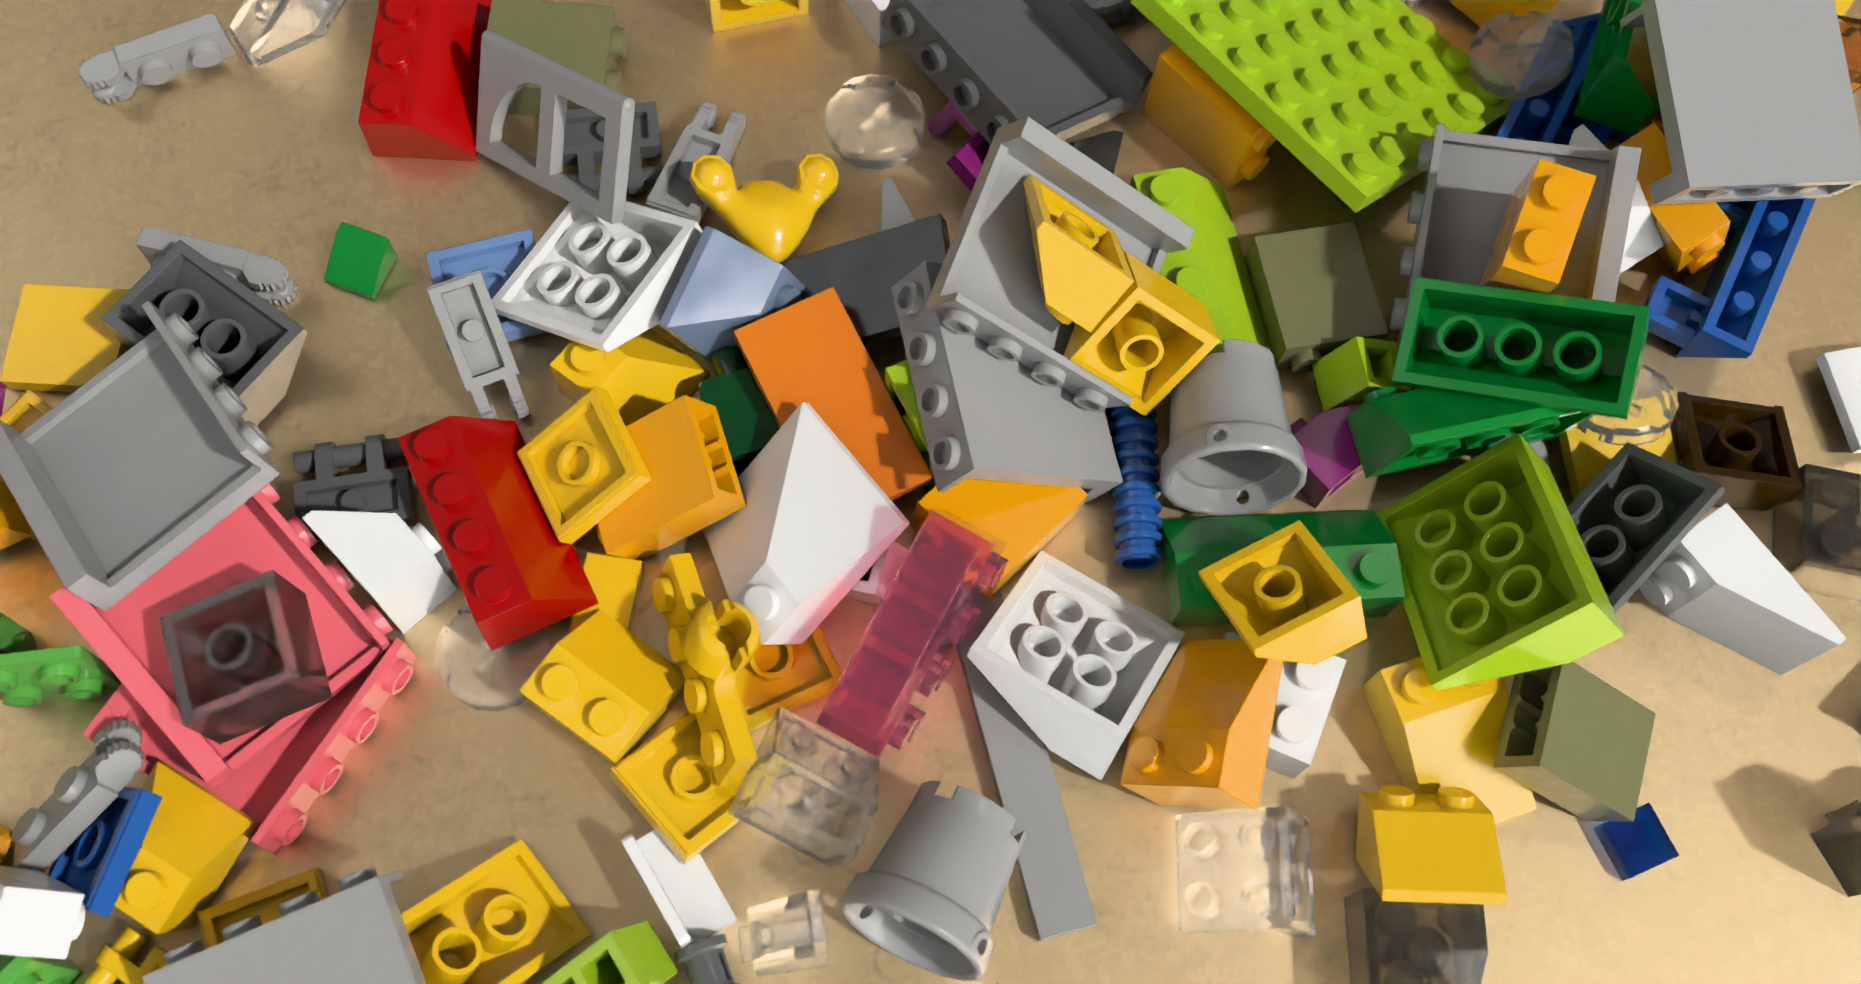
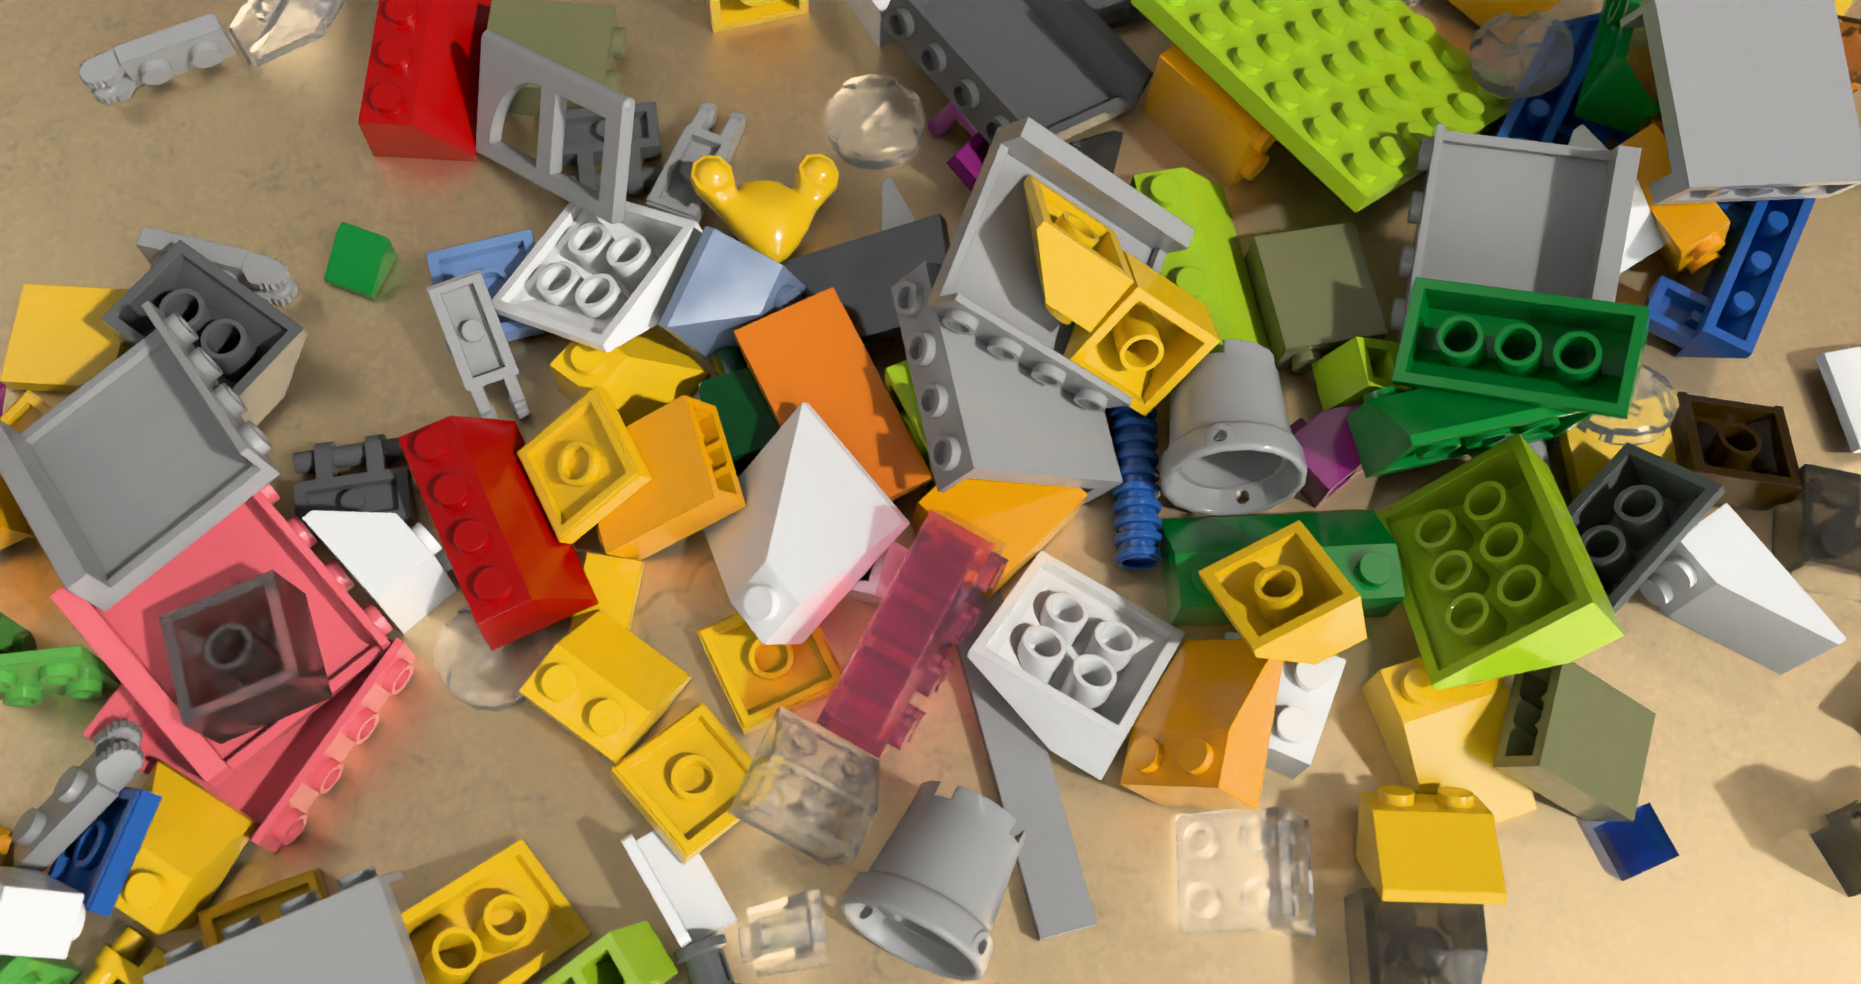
yellow plate [652,553,761,787] -> none
light orange brick [1480,158,1596,294] -> none

